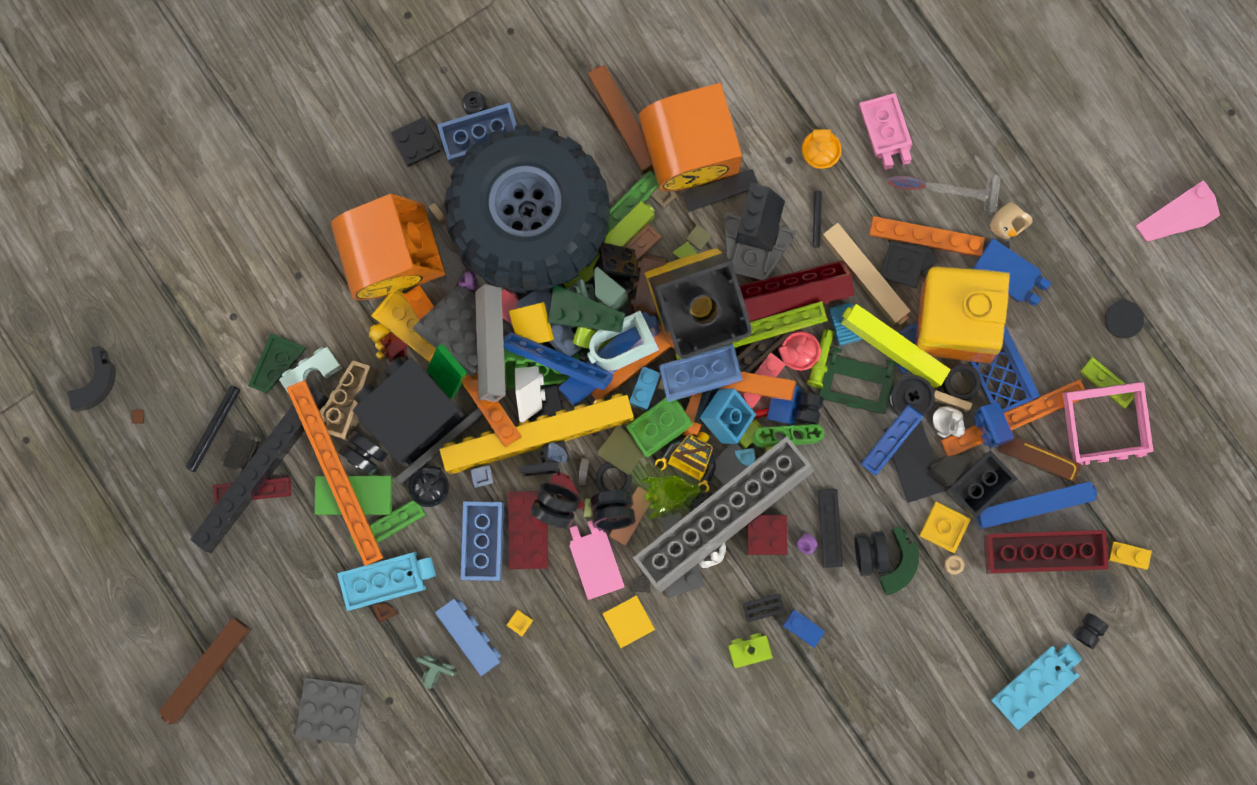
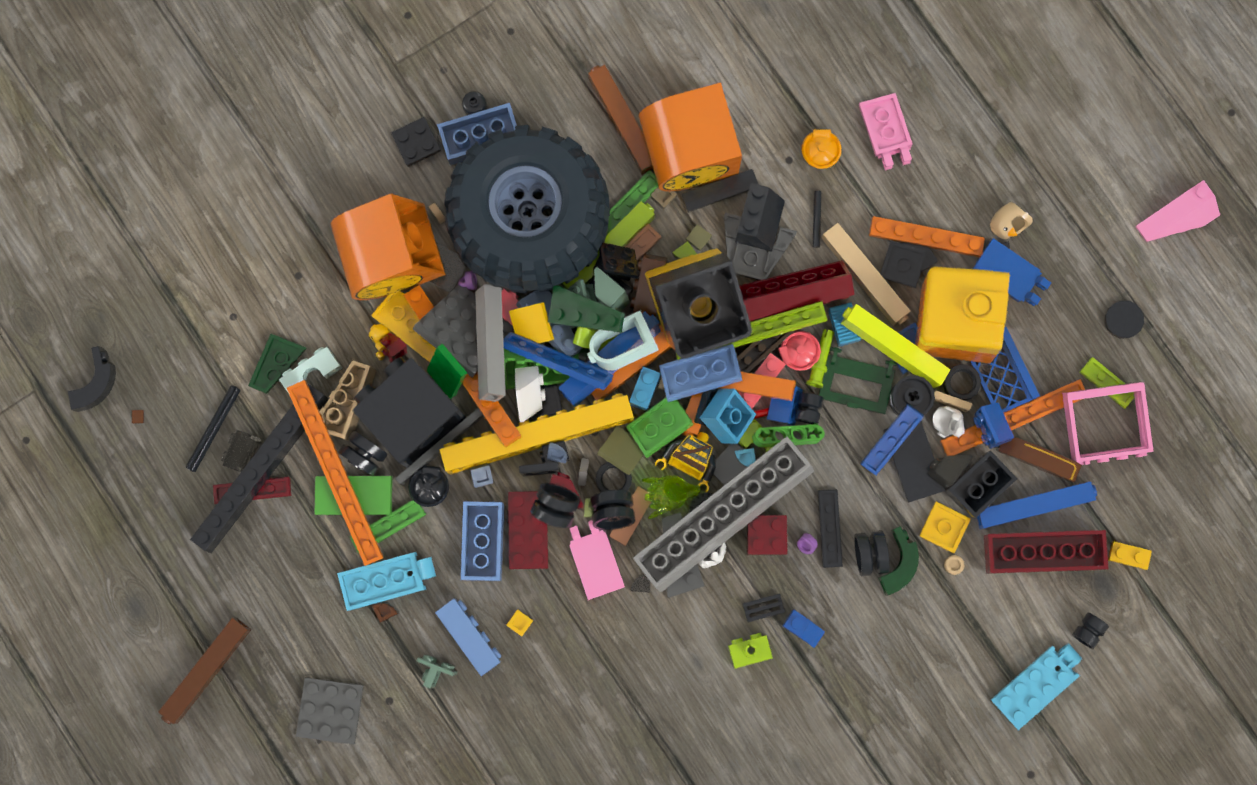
yellow tile [603,595,655,648] -> none
clear piece [888,175,1000,217] -> none

